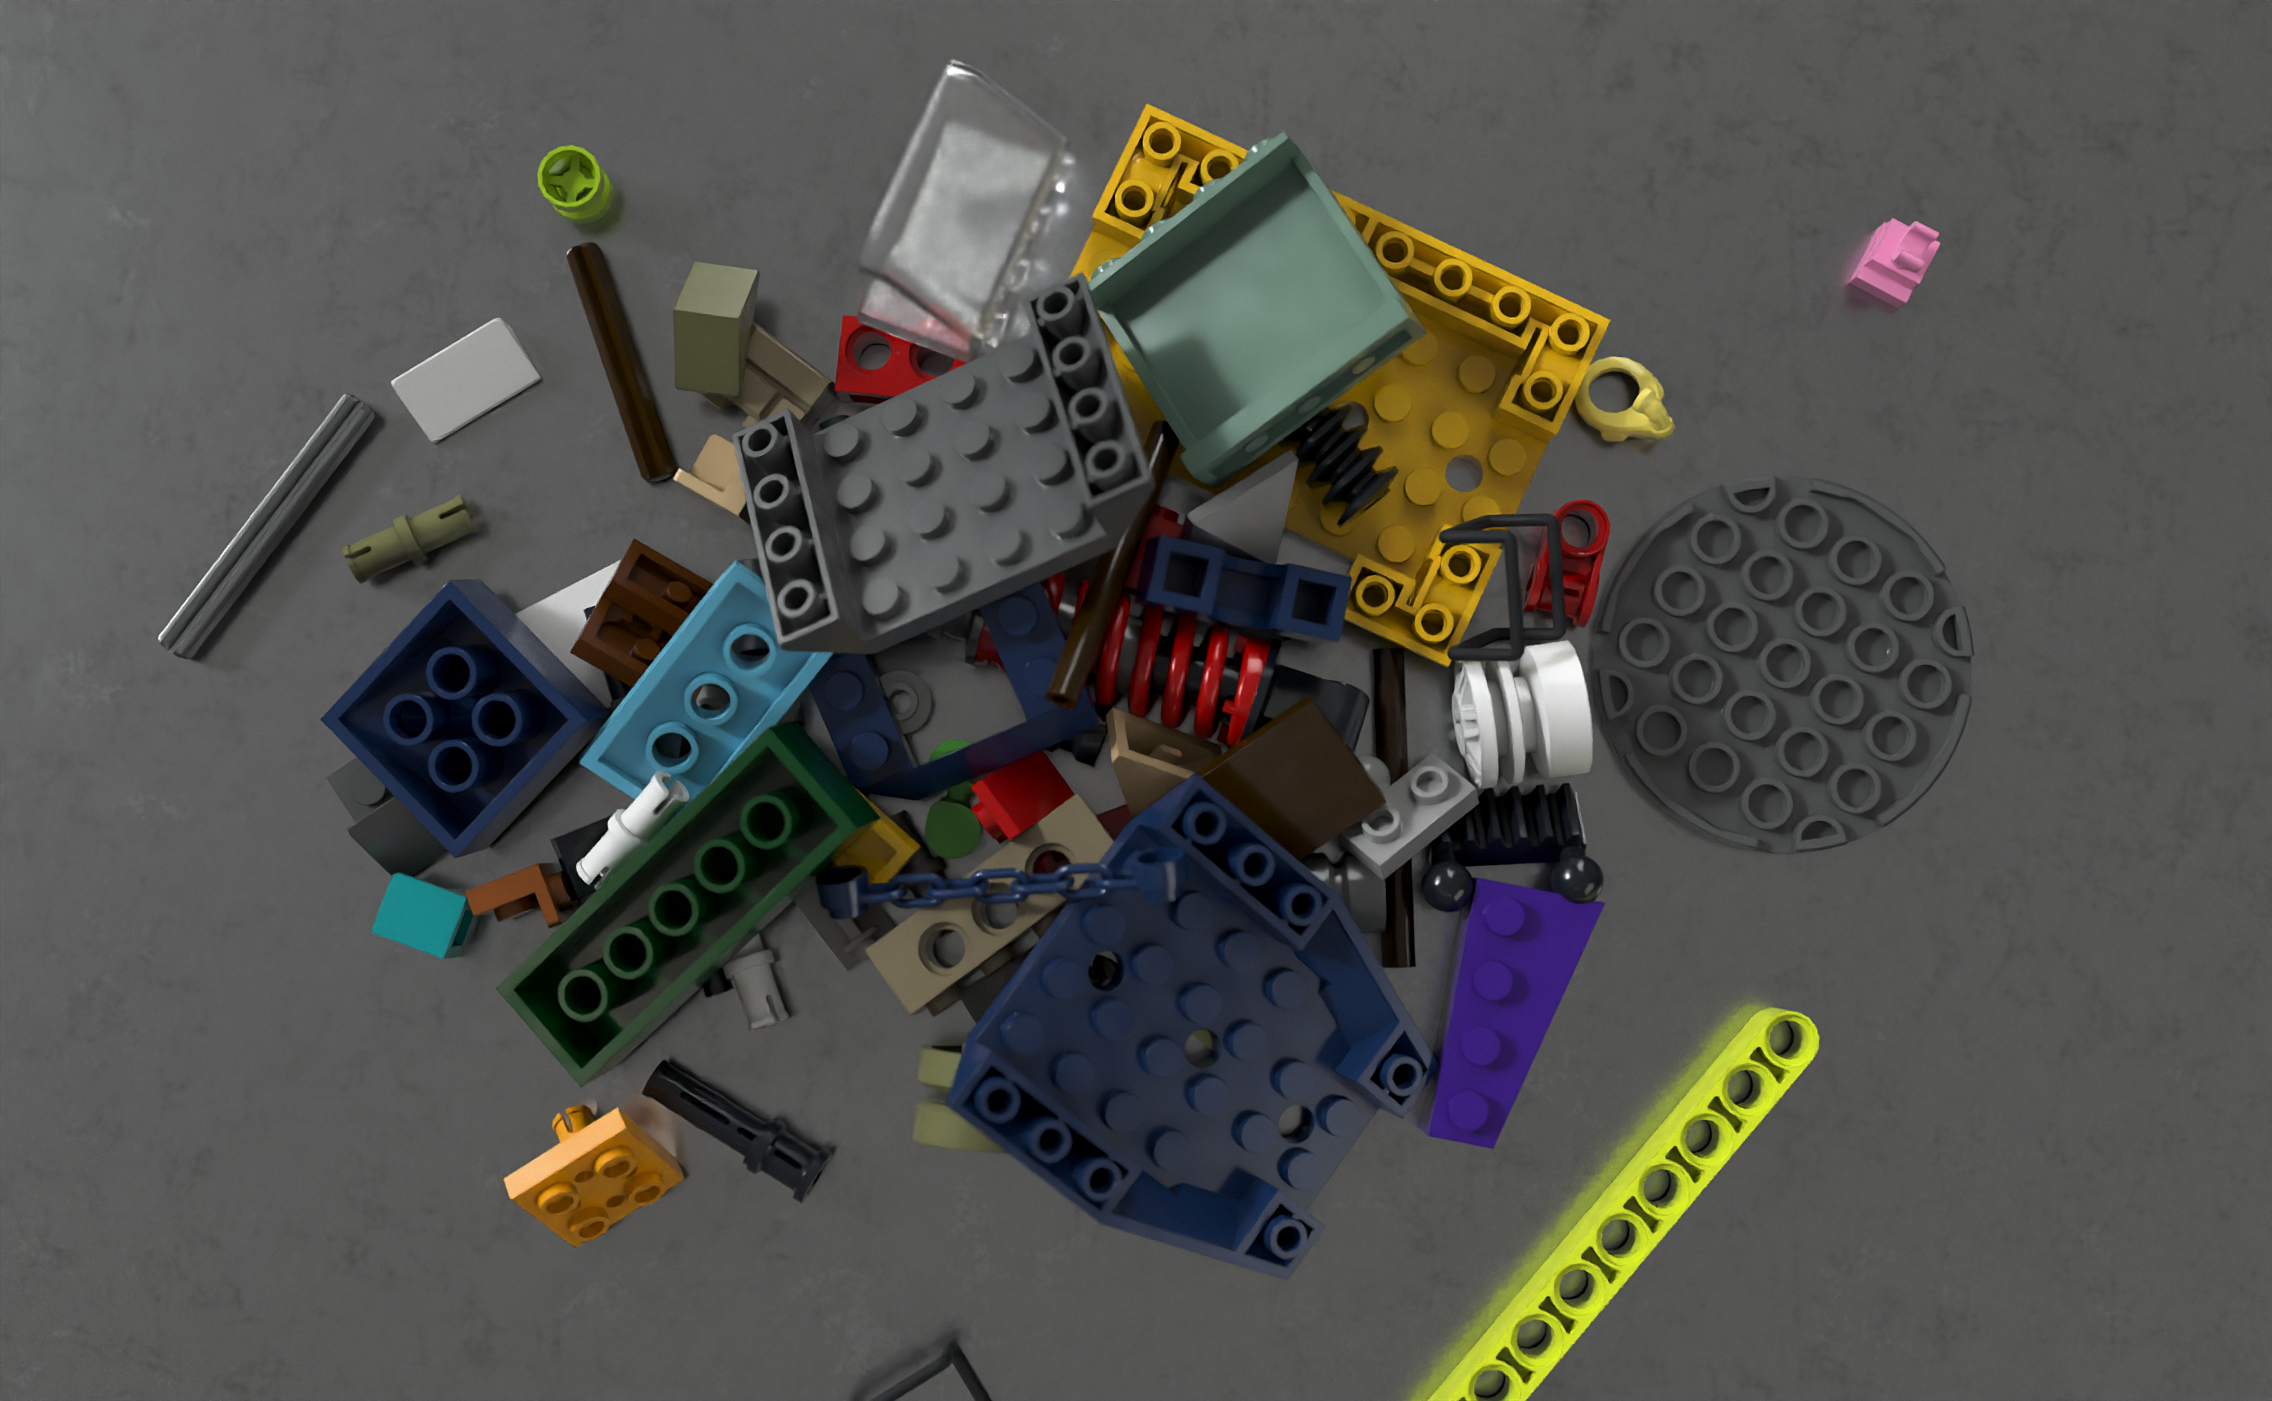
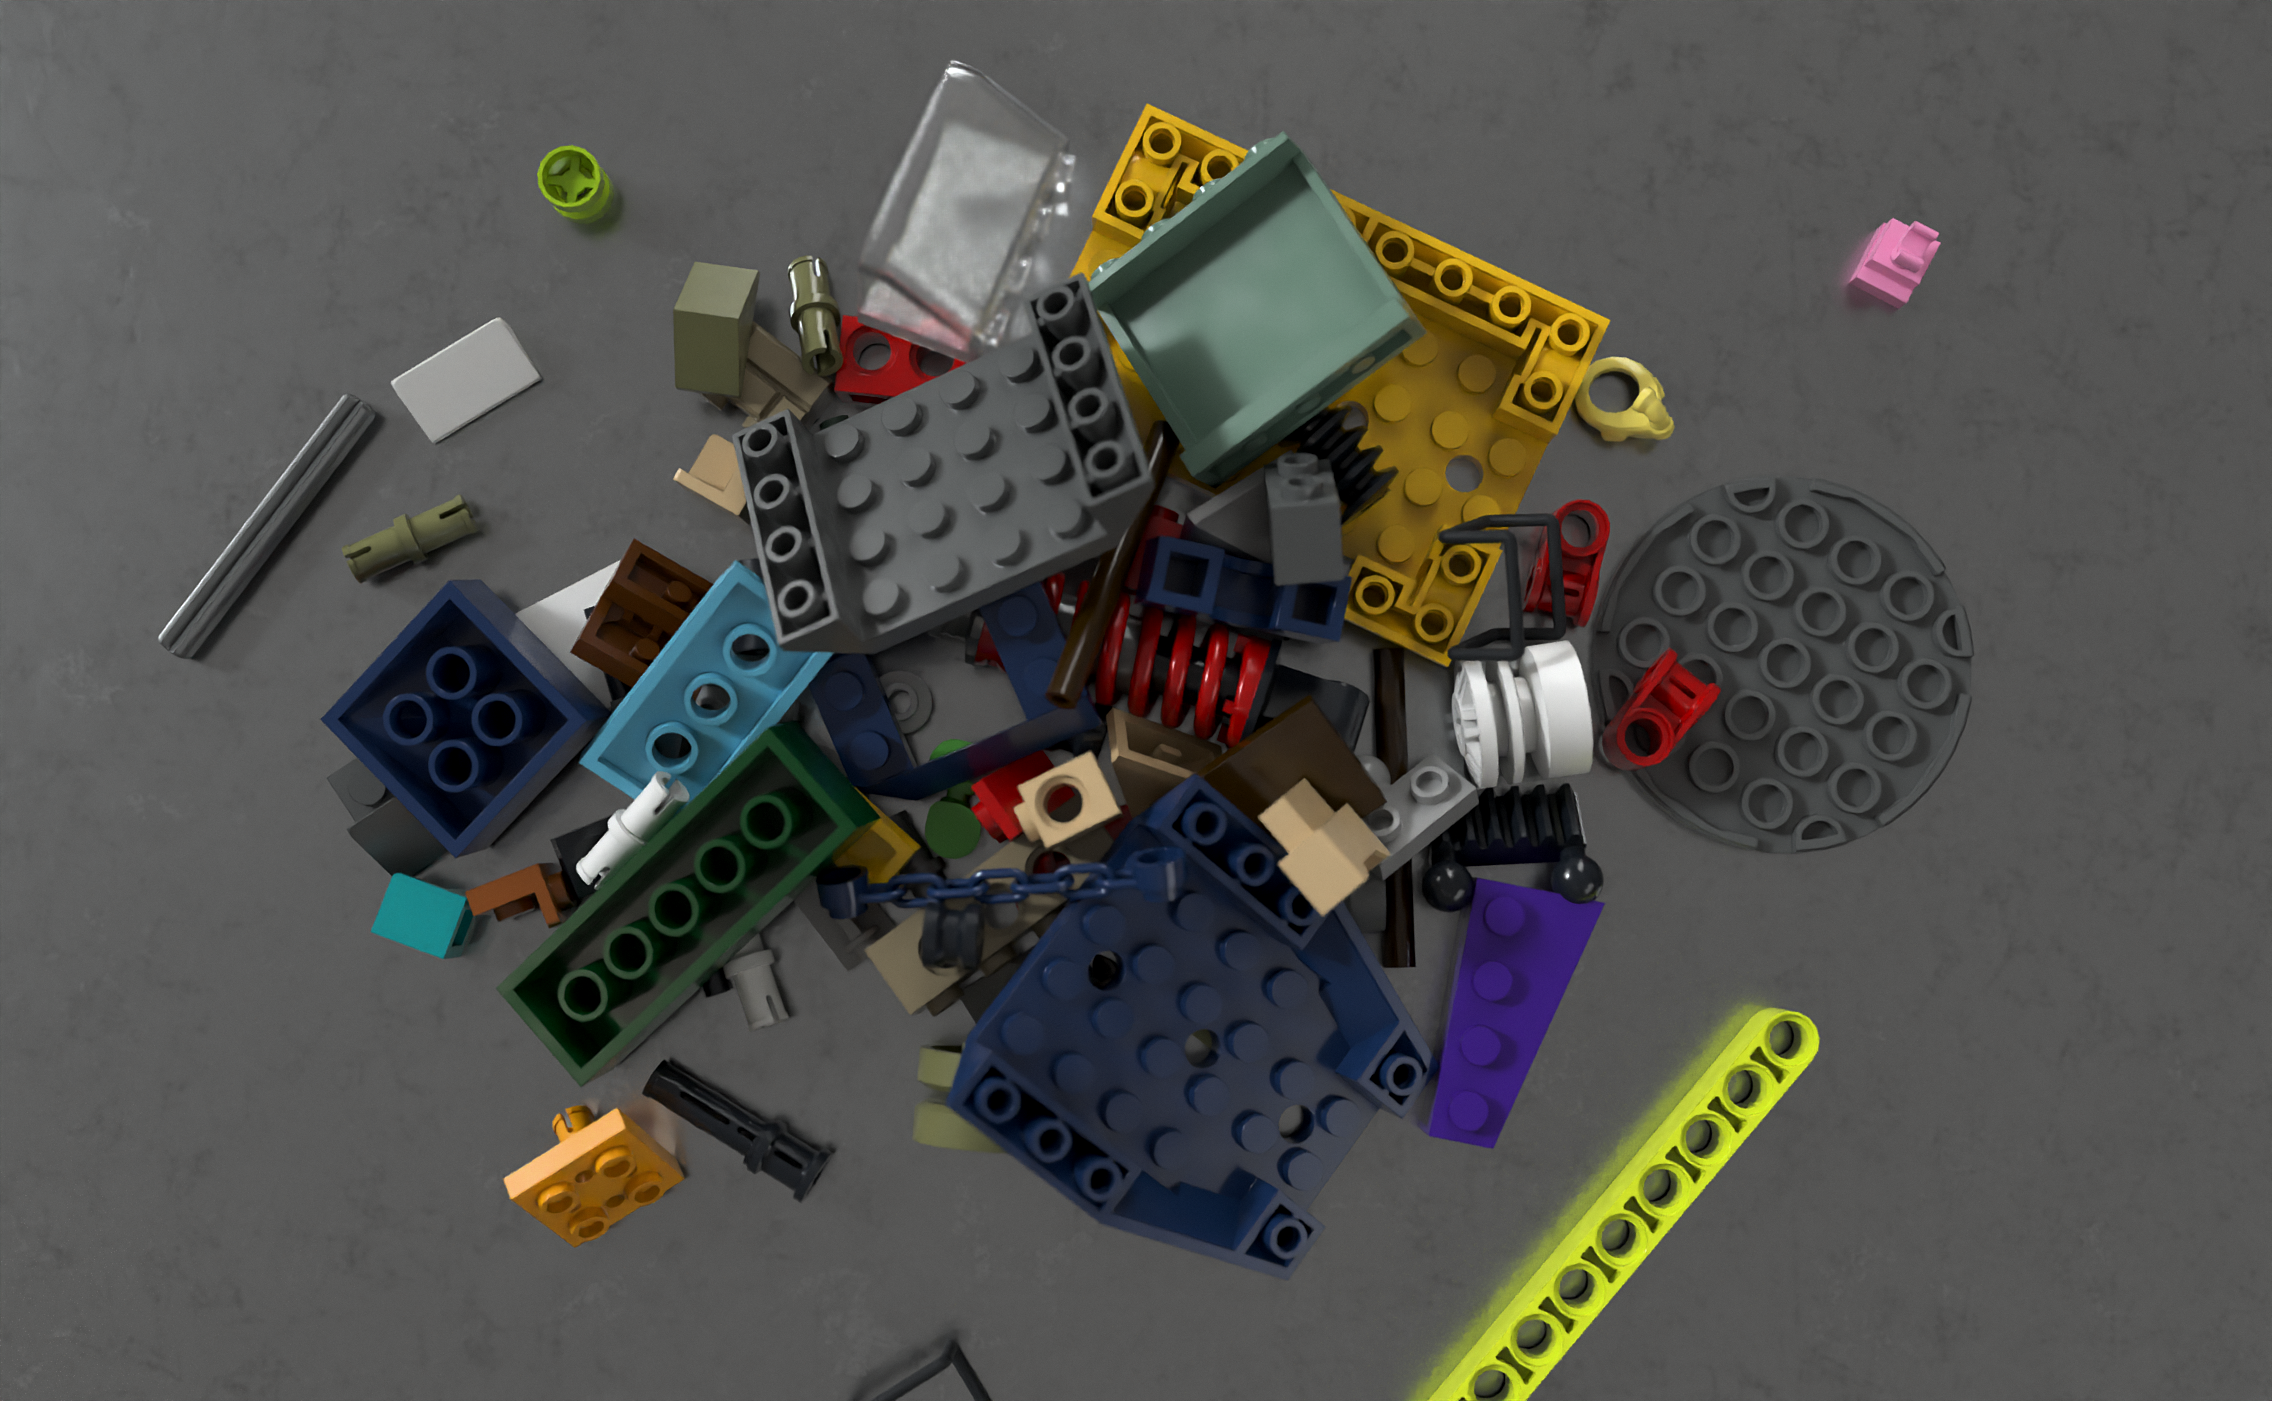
dark brown axle [566,242,676,482] -> none
none -> olive pin [787,255,843,376]
none -> black wheel [922,901,985,971]
none -> tan brick [1014,751,1124,851]
none -> tan piece [1259,778,1391,916]
none -> dark grey brick [1264,453,1344,585]
none -> red piece [1602,648,1721,771]

